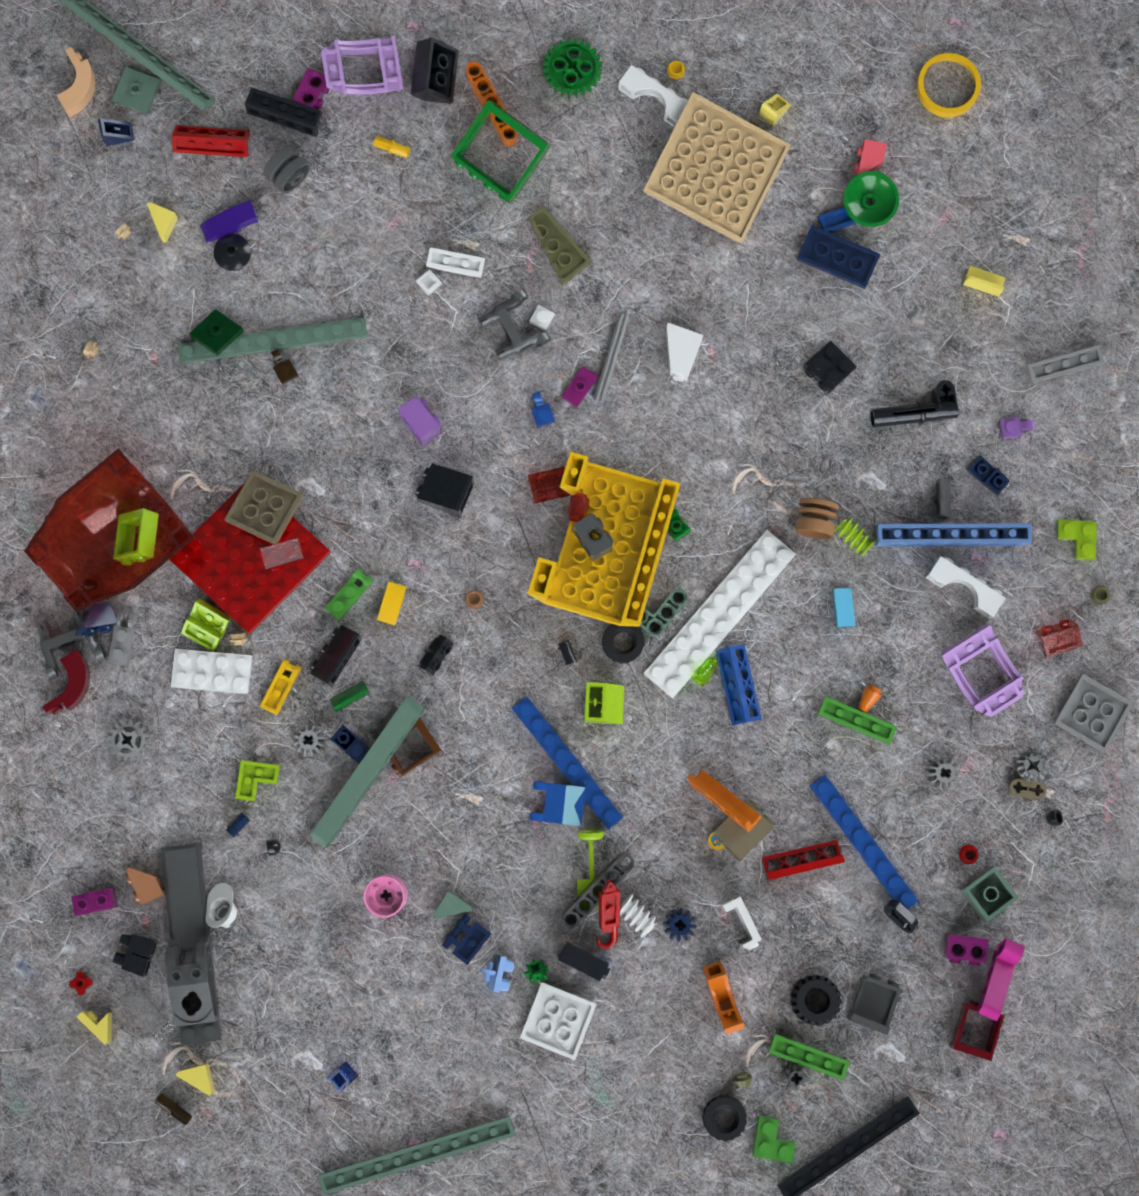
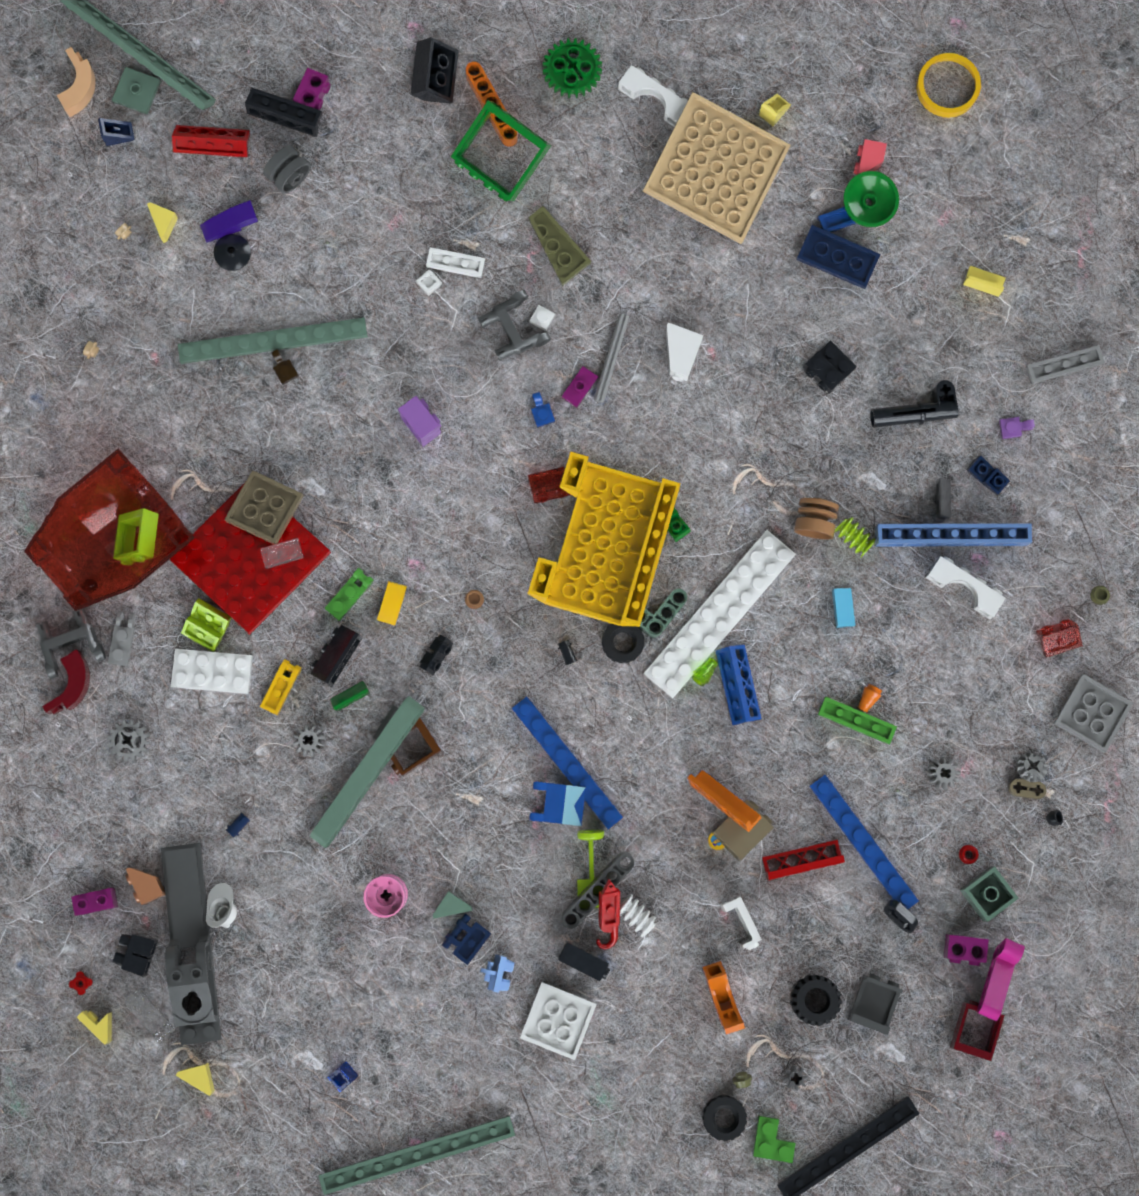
dark blue slope [75,602,118,637] -> none
dark brown axle [154,1093,192,1125] -> none
dark green plate [189,309,244,356] -> none
tan plate [229,632,248,645] -> none
lime plate [235,760,280,802] -> none
black hinge [266,840,281,856] -> none
lavender wedge [321,35,404,95] -> none
dark blue slope [330,725,370,764] -> none
yellow axle [373,136,411,159] -> none
black slope [415,463,475,518] -> none
green gear [524,959,549,984] -> none
clear red brick [567,493,590,522] -> none
dark grey brick [572,513,614,562] -> none
lime slope [584,682,625,725] -> none
dark blue gear [663,908,697,942] -> none
yellow plate [667,61,685,80] -> none
bright green plate [768,1034,850,1081] -> none
lavender wedge [941,624,1024,717] -> none
lime plate [1057,519,1097,560] -> none

